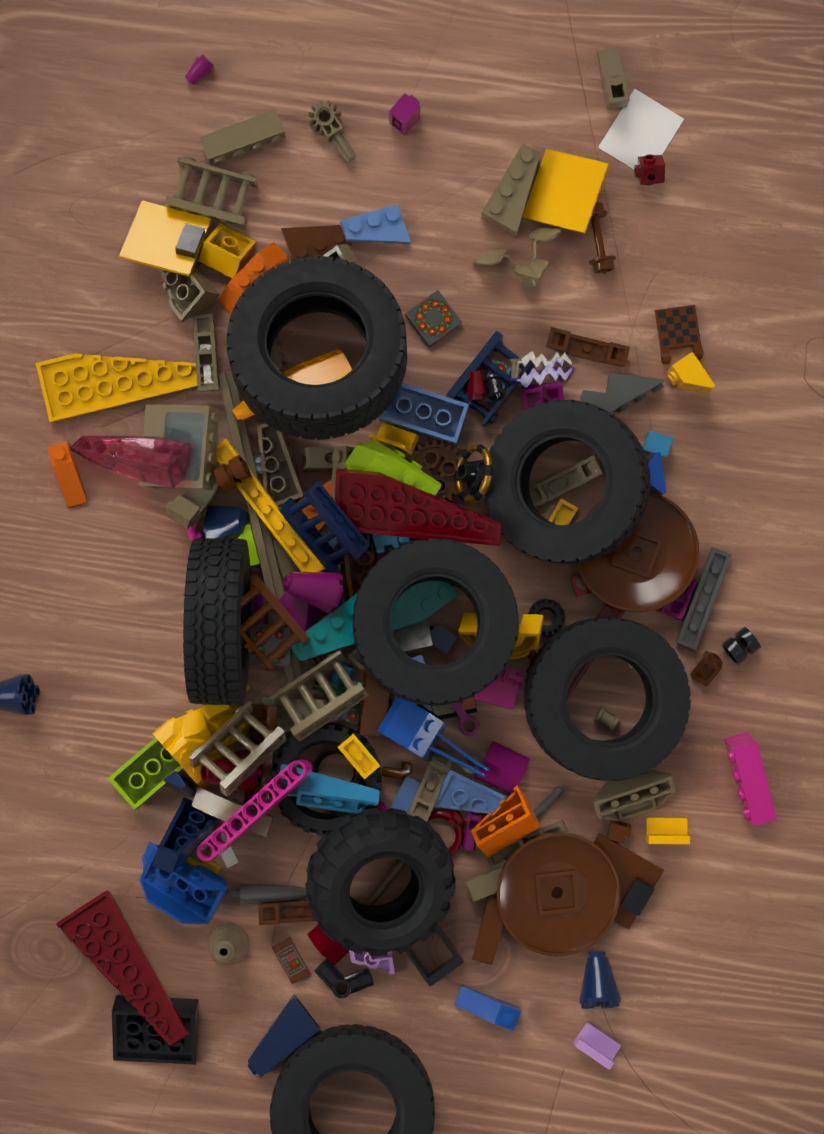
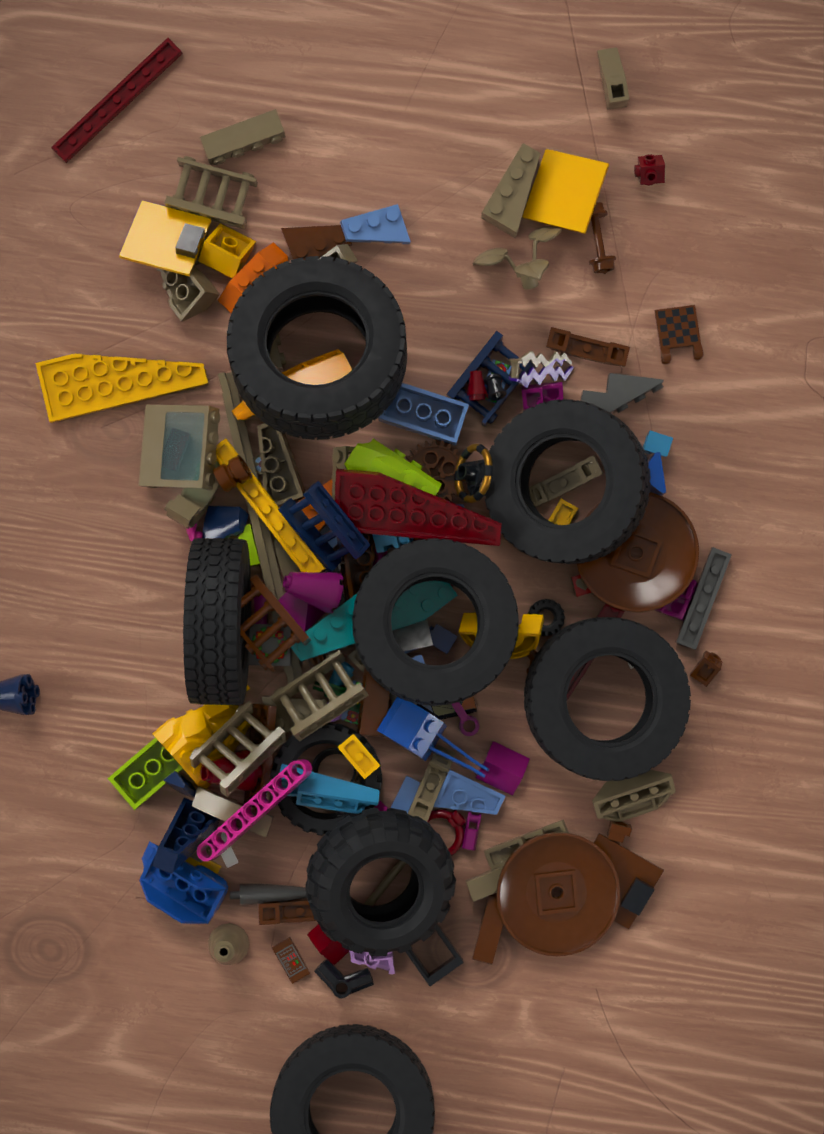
orange slope [47,441,88,508] -> none
dark red wing [56,890,189,1046] -> none
clear pink wedge [70,436,192,488] -> none
black slope [112,995,199,1065] -> none
magenta cone [185,54,214,85] -> none
dark tan slope [193,314,219,392] -> none
dark blue slope [248,994,320,1078] -> none
dark tan torso [302,447,349,472] -> none
dark tan gear [308,100,356,163] -> none
yellow panel [369,422,419,455] -> none
reddish brown arm [382,762,412,779] -> none
magenta brick [389,93,420,136] -> none
tile [405,290,462,347] -> none
blue slope [454,985,521,1031] -> none
dark tan plate [461,753,481,774] -> none
orange wedge [471,785,541,858] -> none
dark pink hinge [474,666,523,710] -> none
dark grey bar [534,786,564,818] -> none
lavender panel [573,1022,621,1070] -> none
dark blue cone [579,952,621,1009] -> none
dark tan bush [594,706,620,731] -> none
white sticker [598,89,684,169] -> none
yellow panel [646,817,690,844] -> none
yellow slope [667,352,716,394] -> none
black wheel [722,627,761,665] -> none
dark pink wedge [724,732,777,826] -> none
none -> dark red tile [51,38,183,163]

